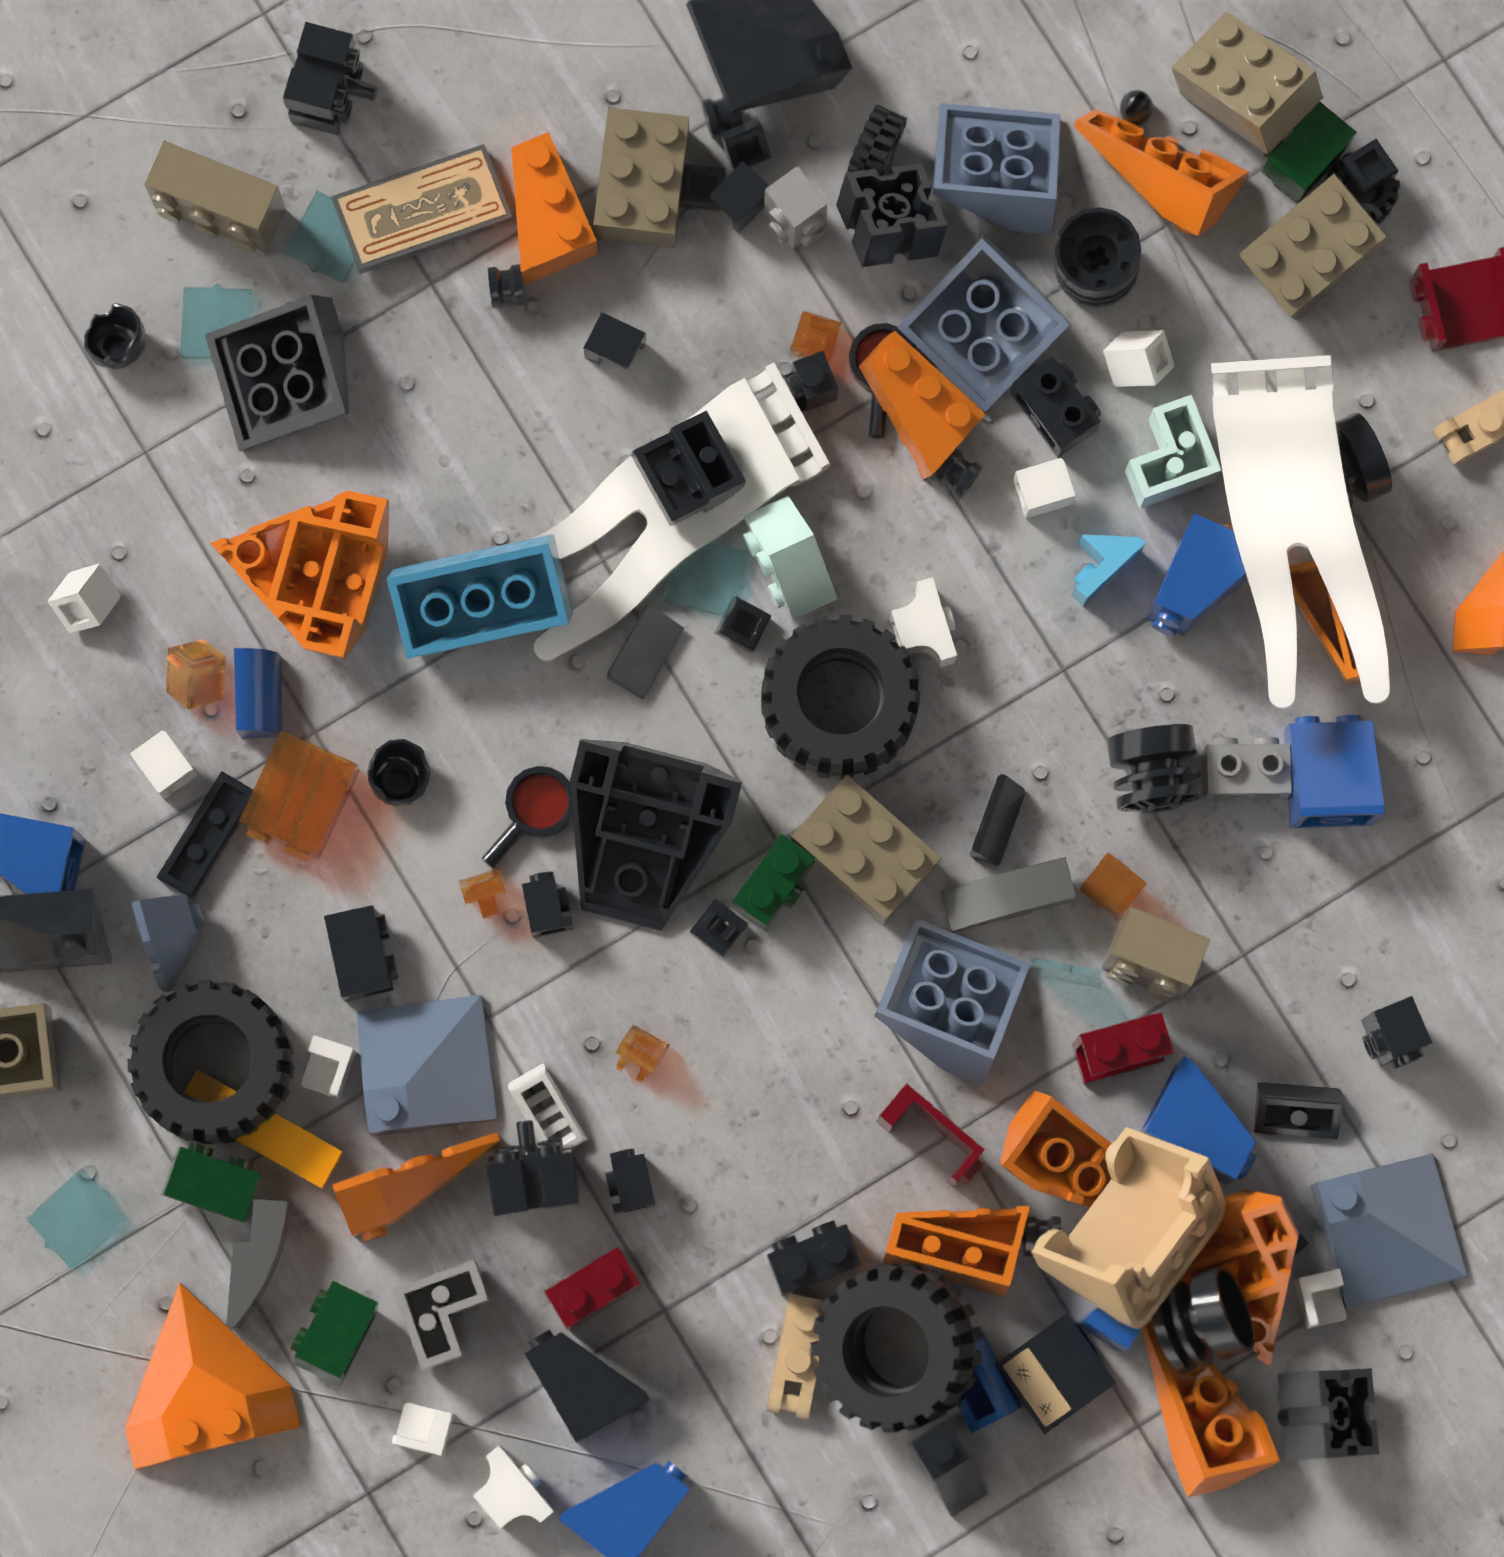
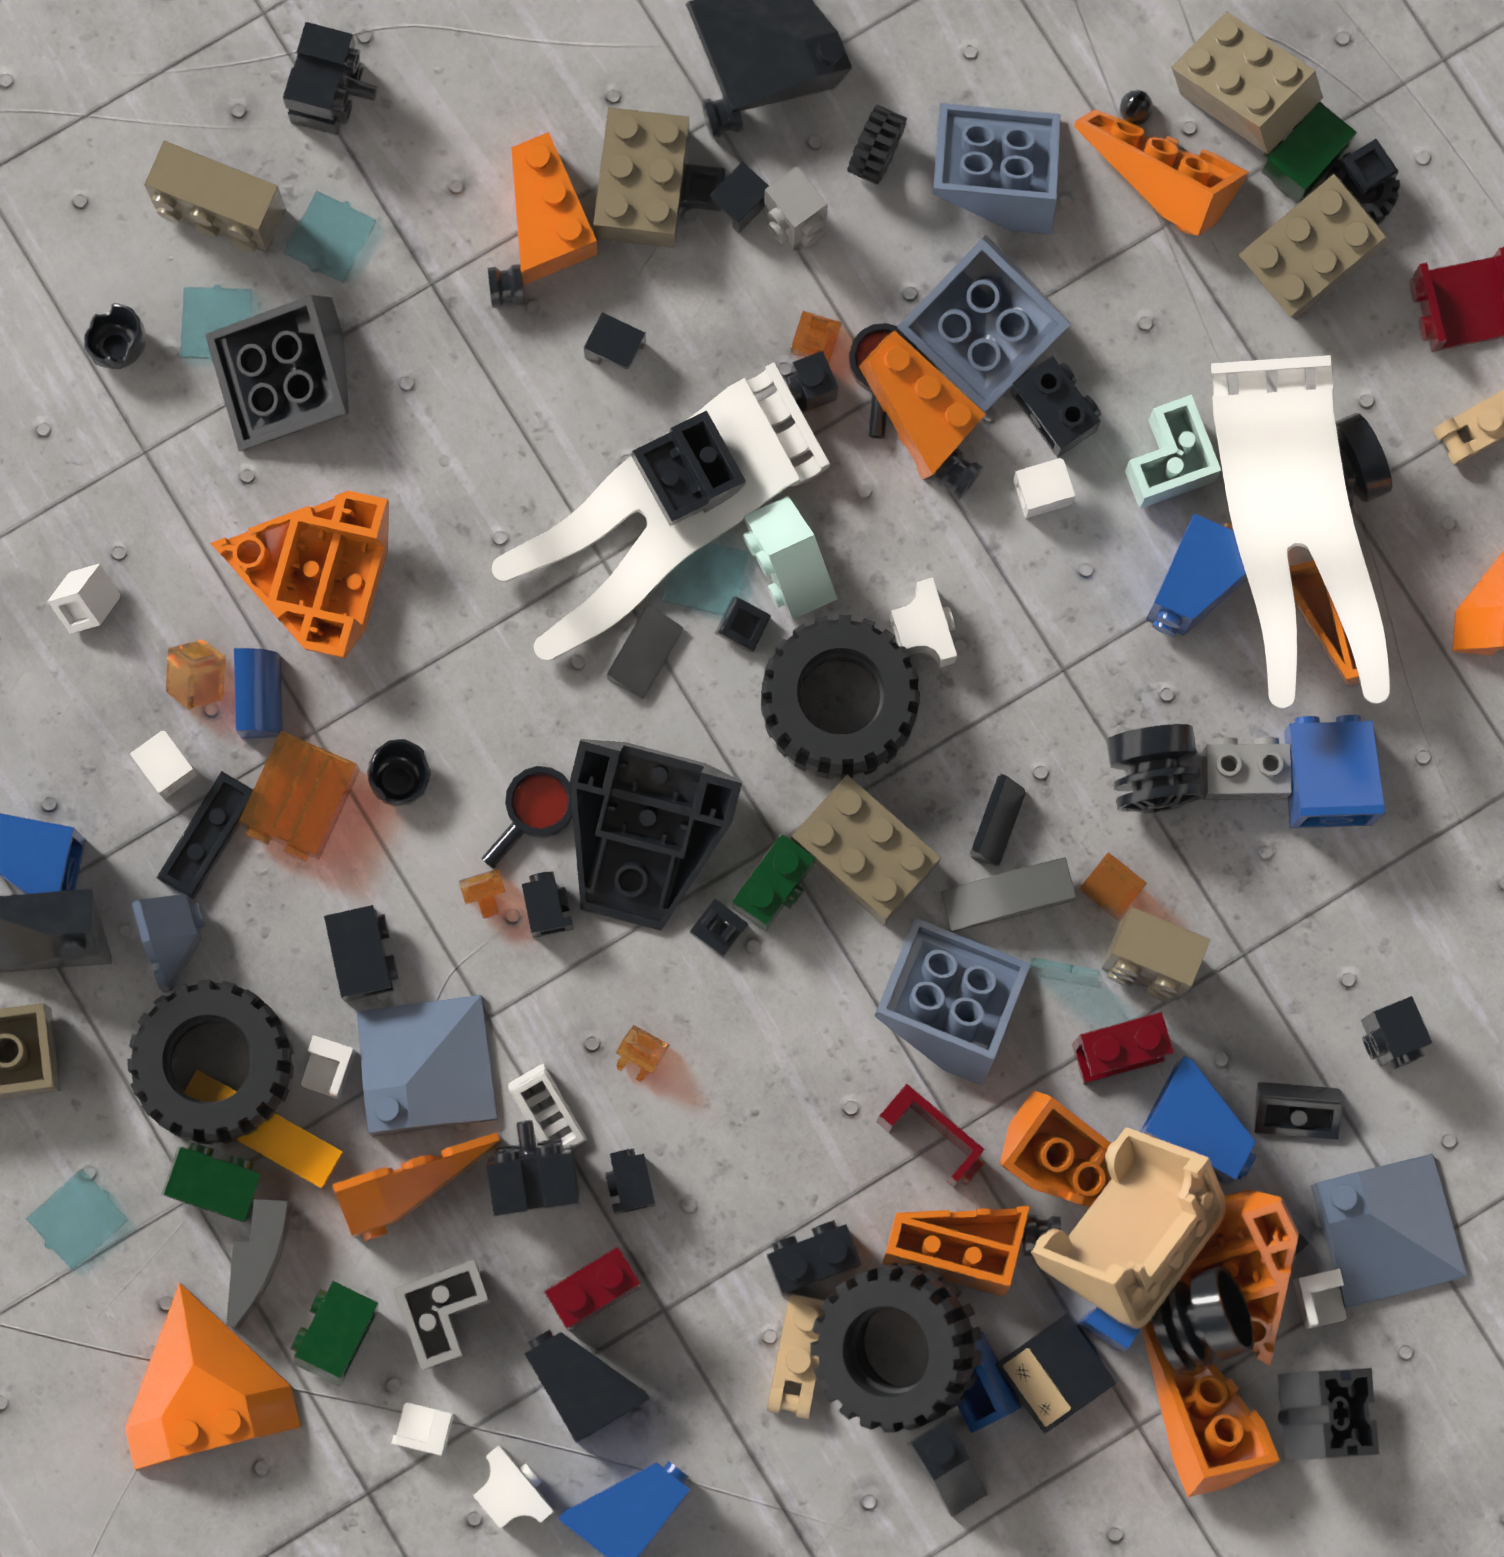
tile [331,144,513,274] -> none
dark azure brick [387,534,573,659] -> none
black tile [720,118,771,170] -> none
black brick [836,162,948,267] -> none
black wheel [1054,207,1142,308] -> none
medium azure slope [1072,535,1146,606] -> none
white panel [1103,330,1175,387] -> none

